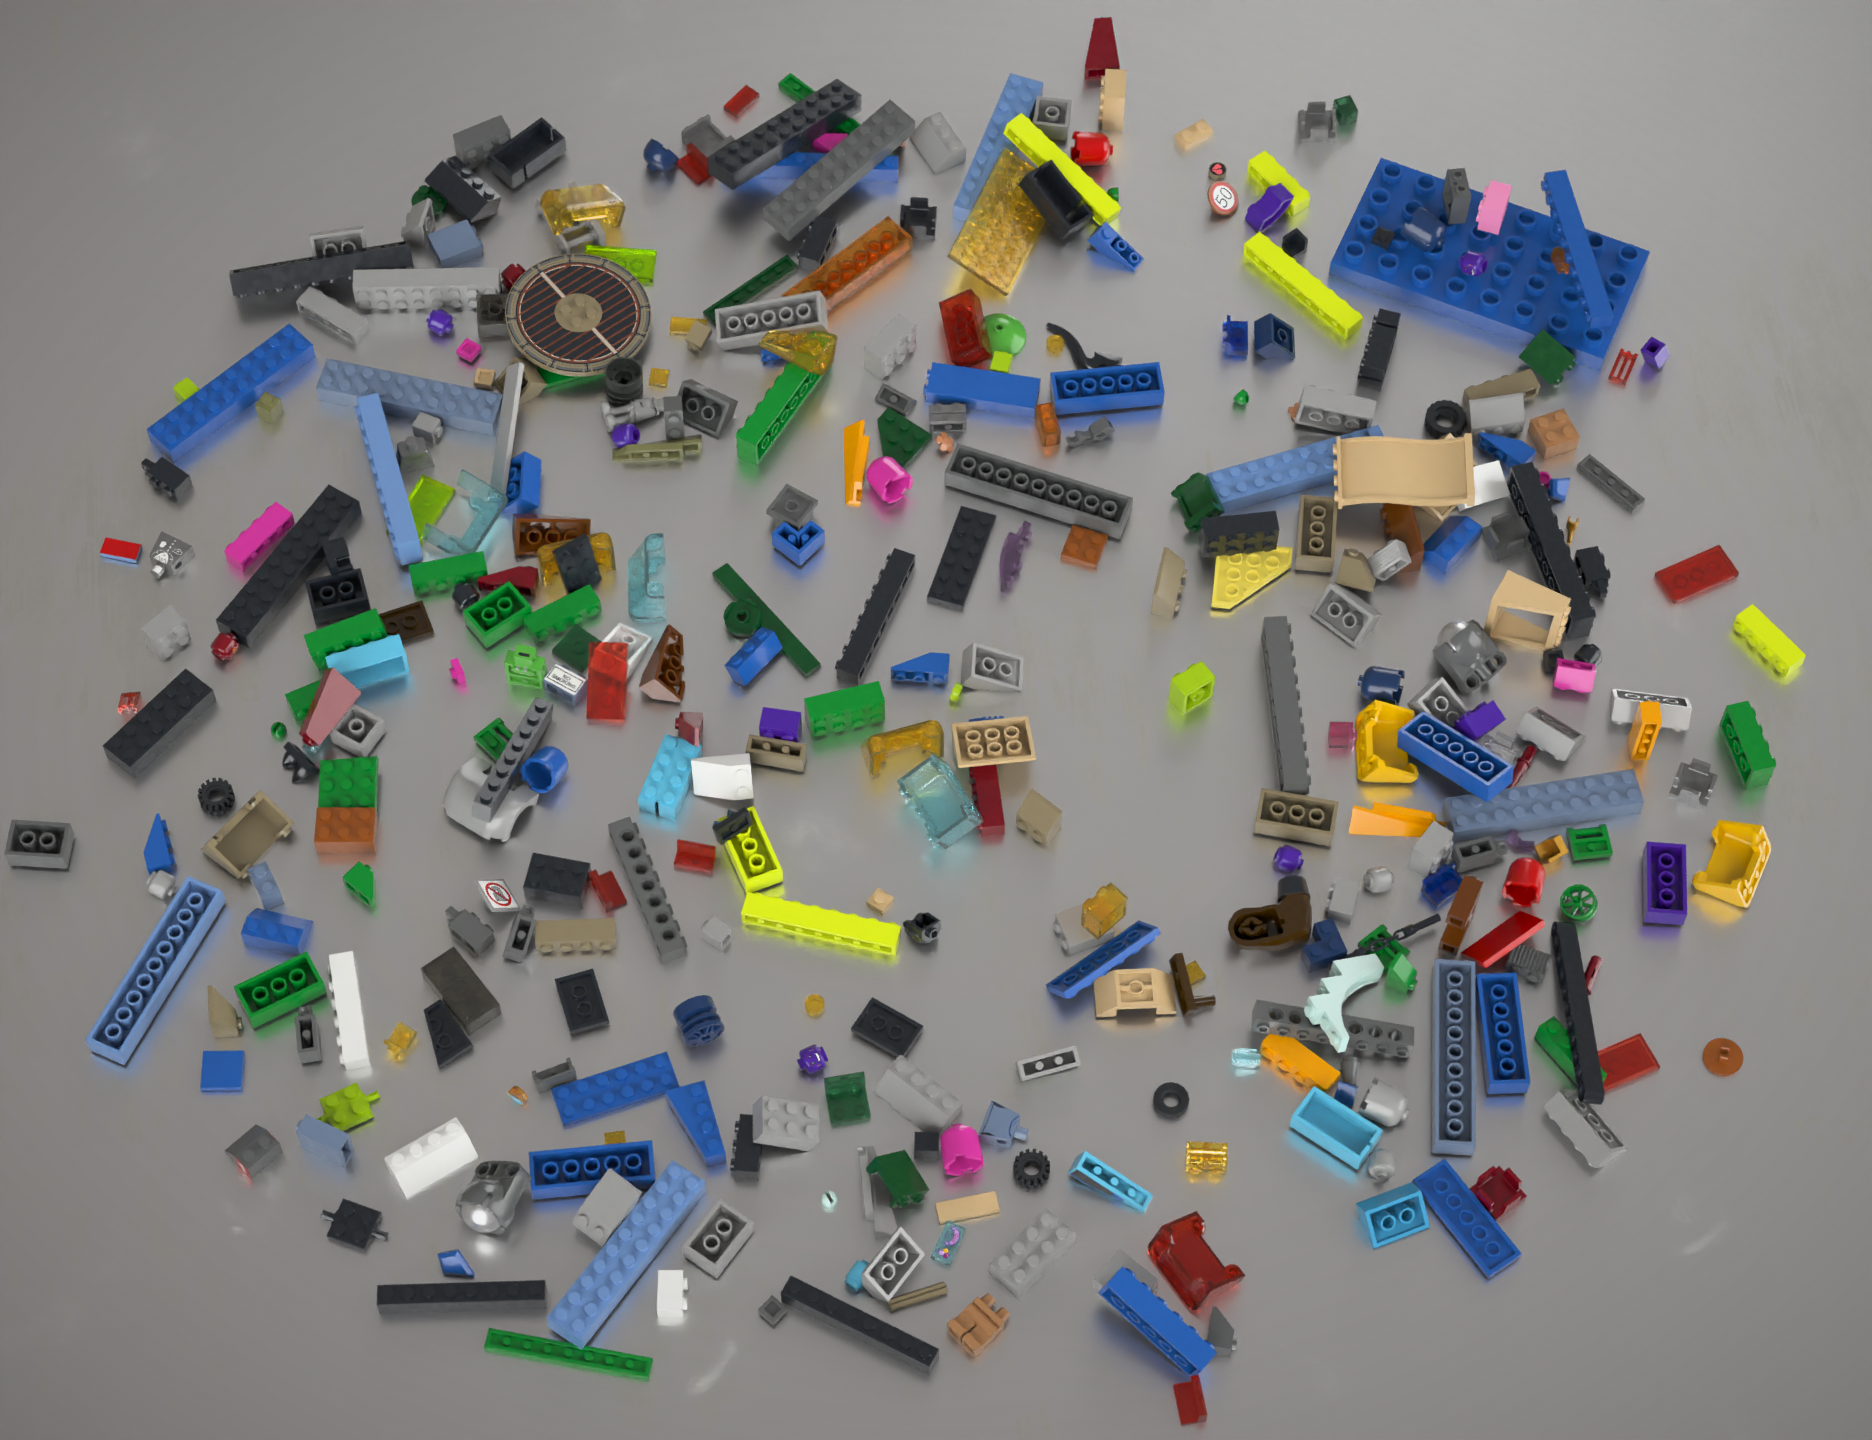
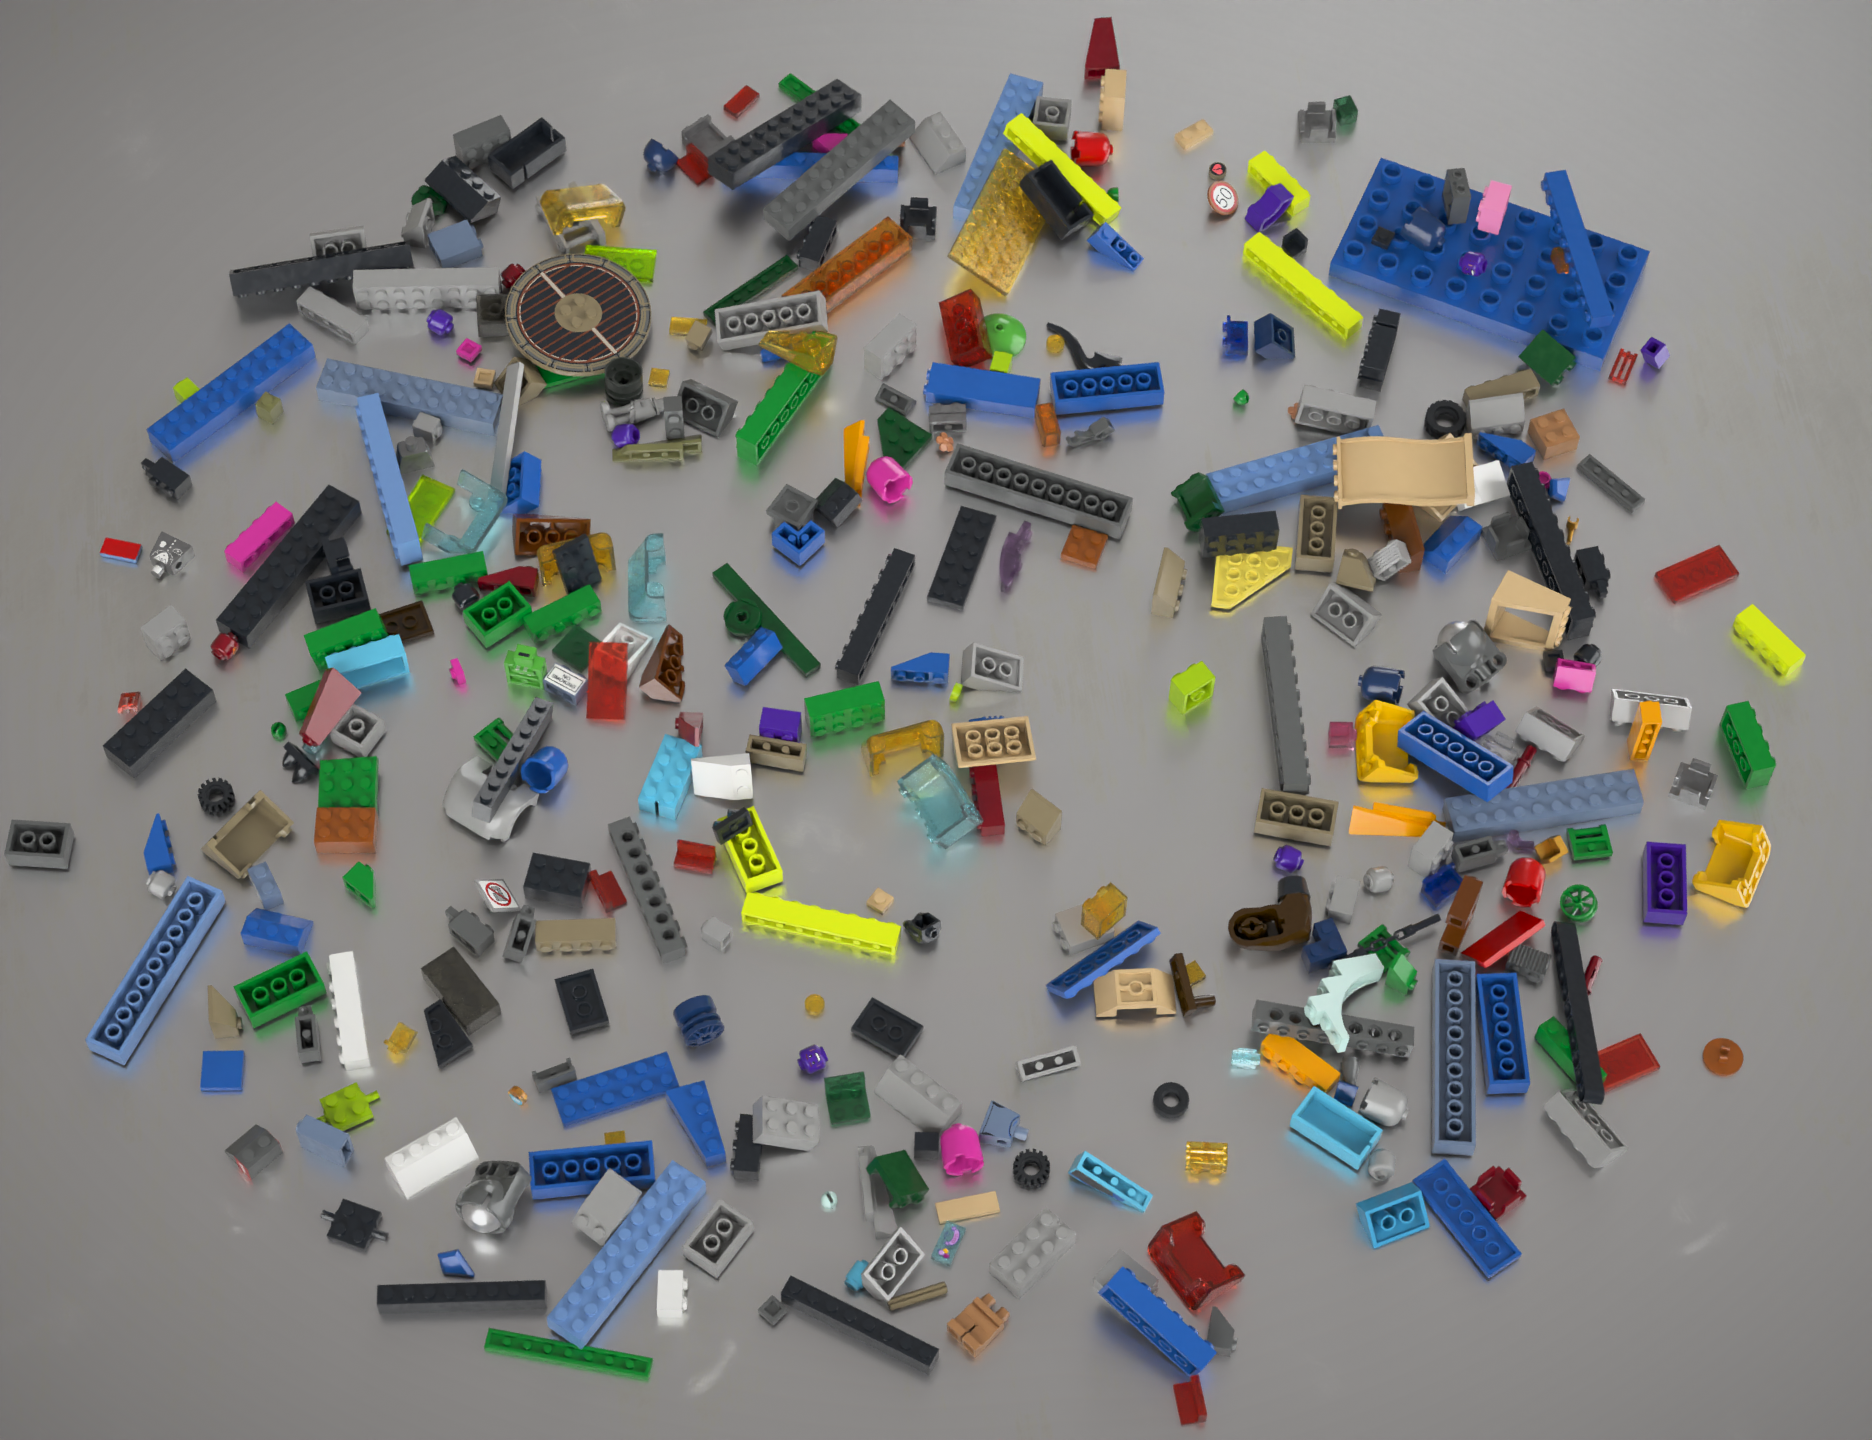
none -> black slope [815,478,862,528]

